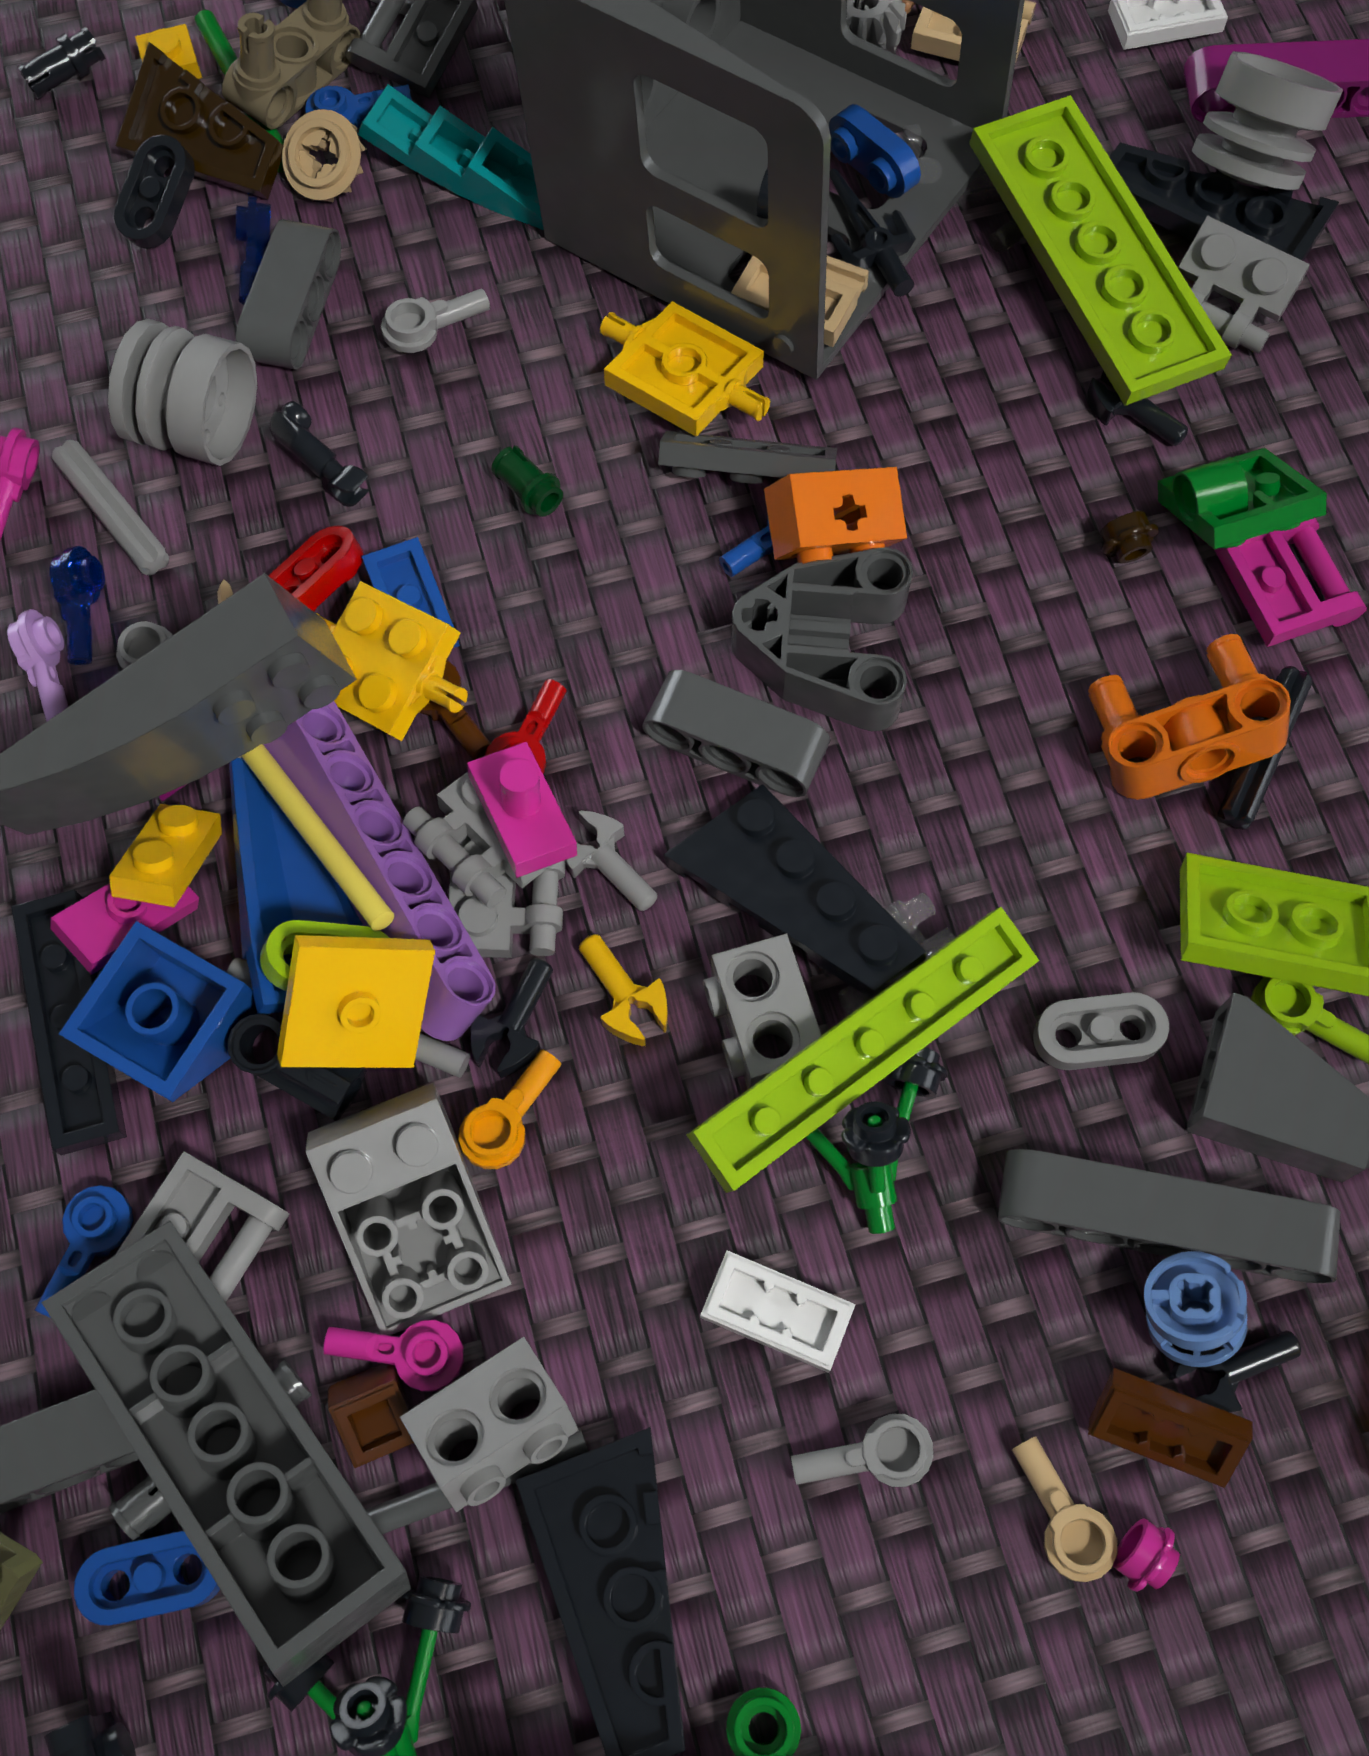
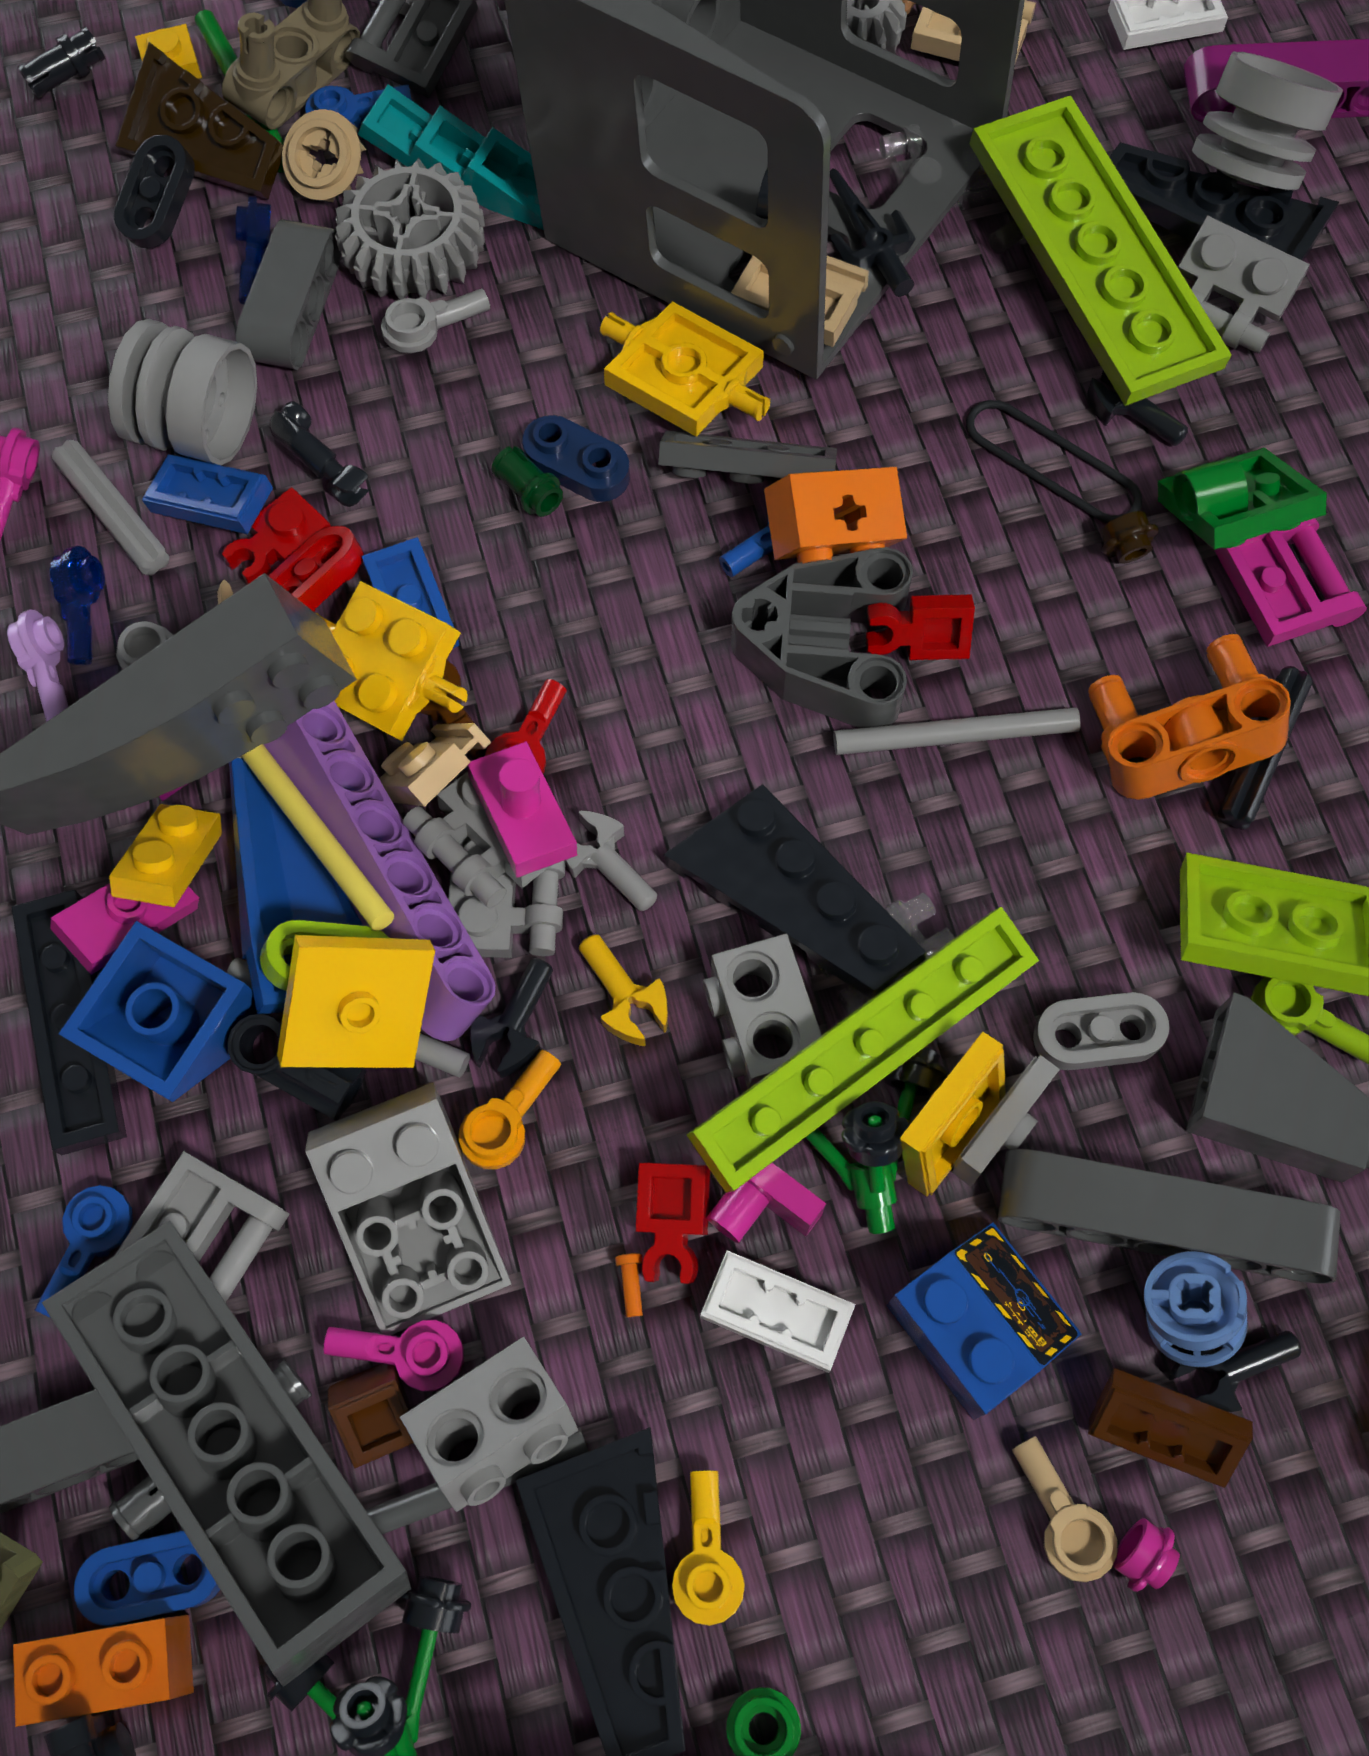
dark grey beam [642,670,831,797] -> none
light grey plate [791,1414,933,1487] -> none
blue plate [829,104,921,198] -> none
none -> orange brick [13,1615,194,1727]
none -> blue plate [142,454,273,534]
none -> red plate [222,487,331,585]
none -> light grey gear [335,158,485,299]
none -> tan plate [379,723,491,806]
none -> dark blue plate [522,415,630,502]
none -> orange piece [615,1253,643,1318]
none -> red plate [636,1163,710,1284]
none -> yellow plate [672,1471,745,1626]
none -> dark pink tile [699,1154,826,1243]
none -> light grey bar [833,707,1080,755]
none -> red plate [866,594,975,660]
none -> blue slope [886,1222,1082,1420]
none -> yellow plate [899,1032,1006,1197]
none -> light grey plate [952,1055,1060,1187]
none -> black piece [966,400,1142,523]

